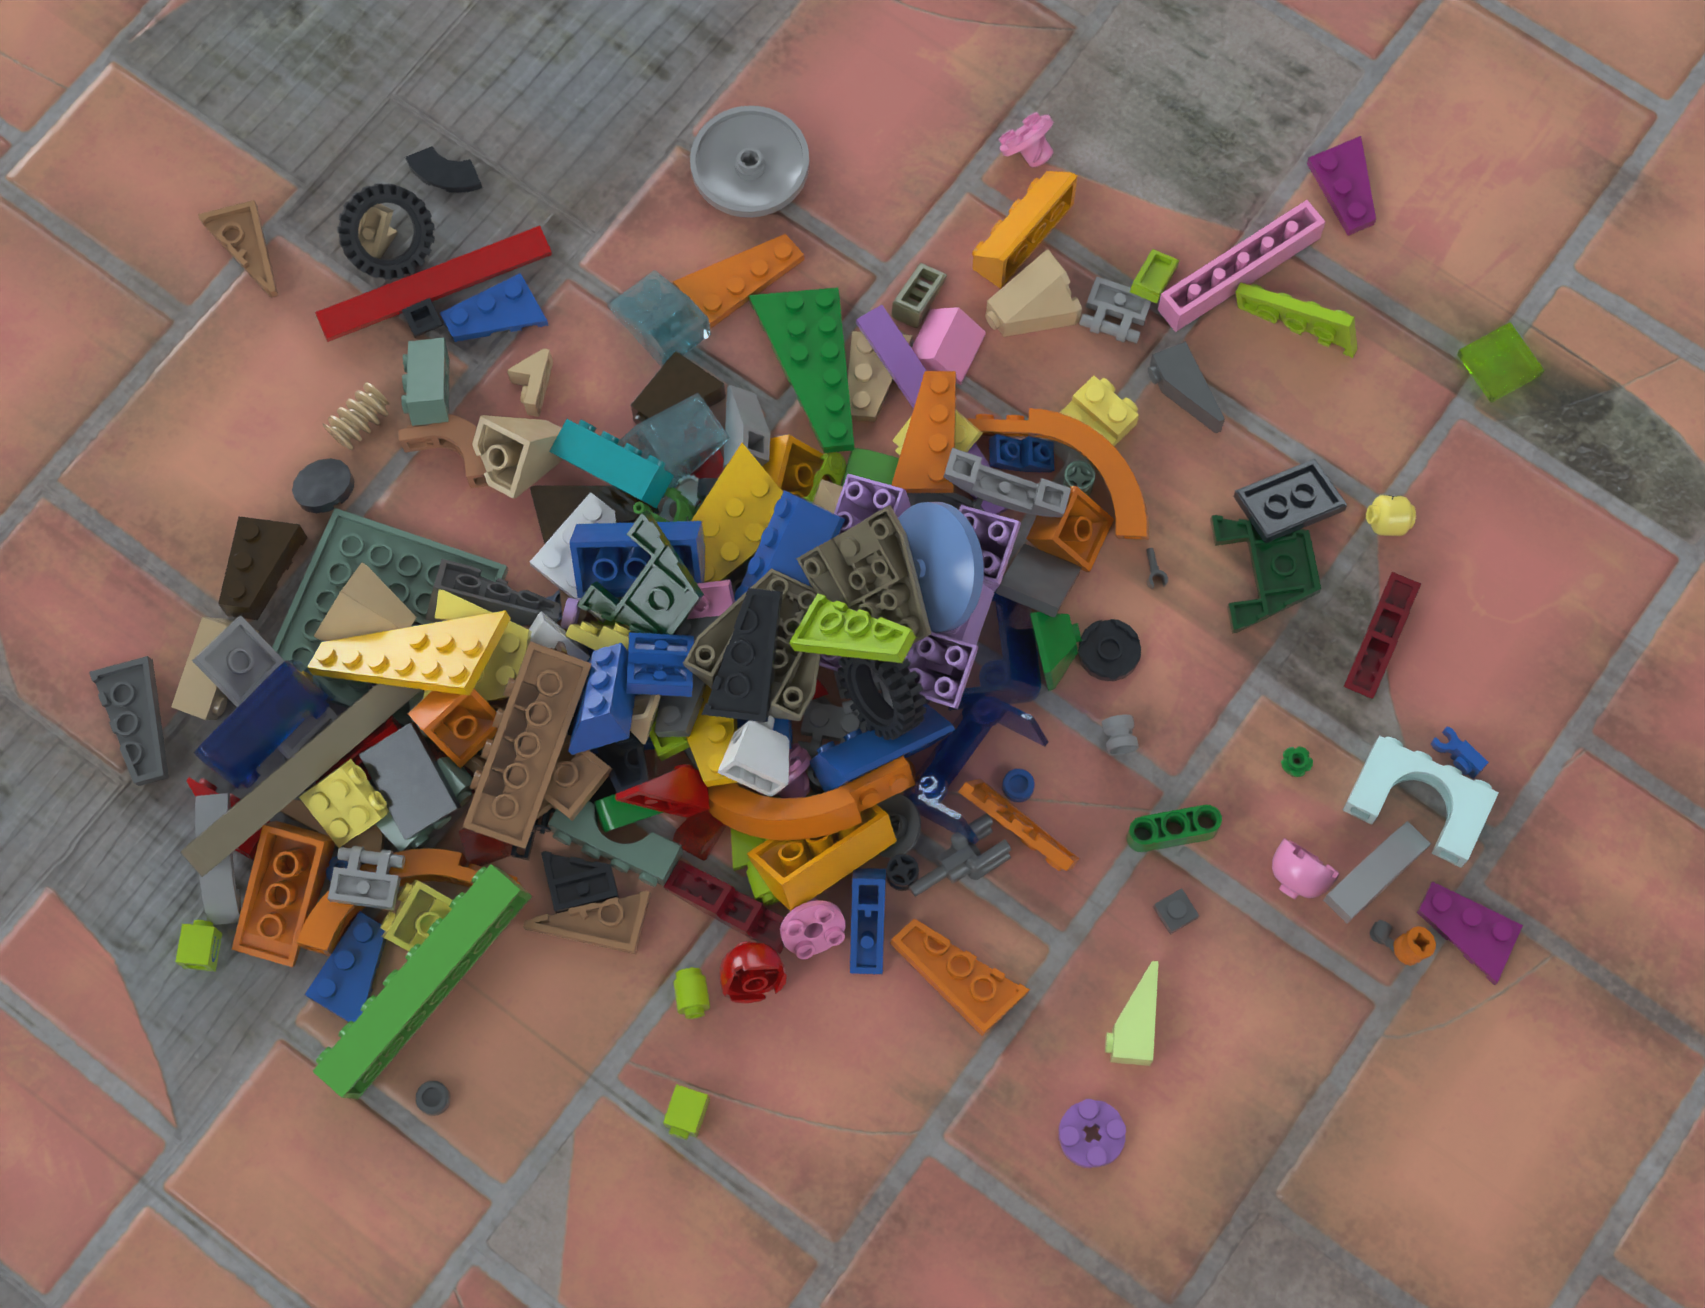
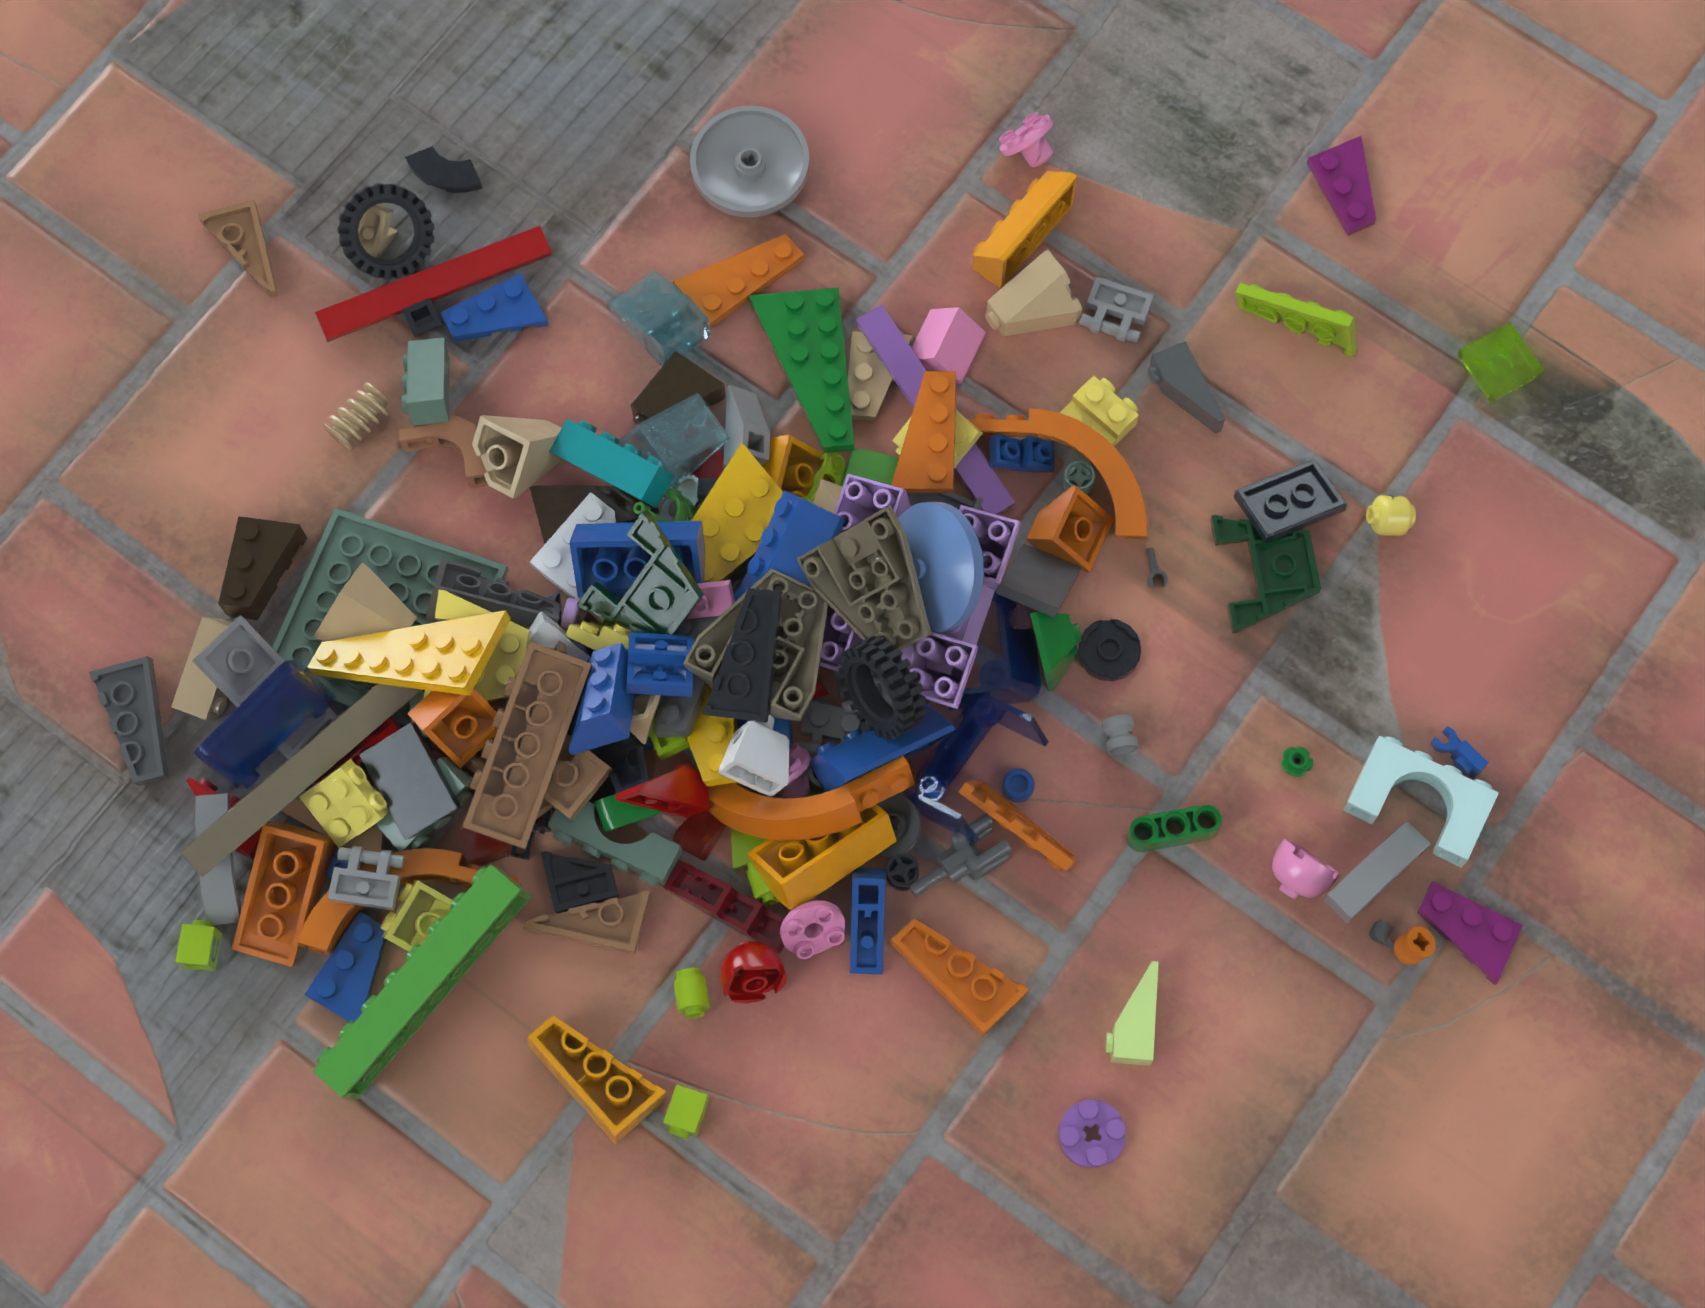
black tile [292,458,355,513] -> none
dark grey tile [415,1081,451,1116] -> none
tan slope [507,348,553,417] -> none
lime wing [789,593,916,663] -> none
olive slope [891,263,947,328] -> none
light grey slope [943,448,1071,517] -> none
lime tile [1130,249,1180,304] -> none
dark grey plate [1153,888,1199,935] -> none
bright pink brick [1158,200,1325,332] -> none
dark red slope [1343,572,1421,699] -> none
none -> light orange wedge [527,1015,666,1144]

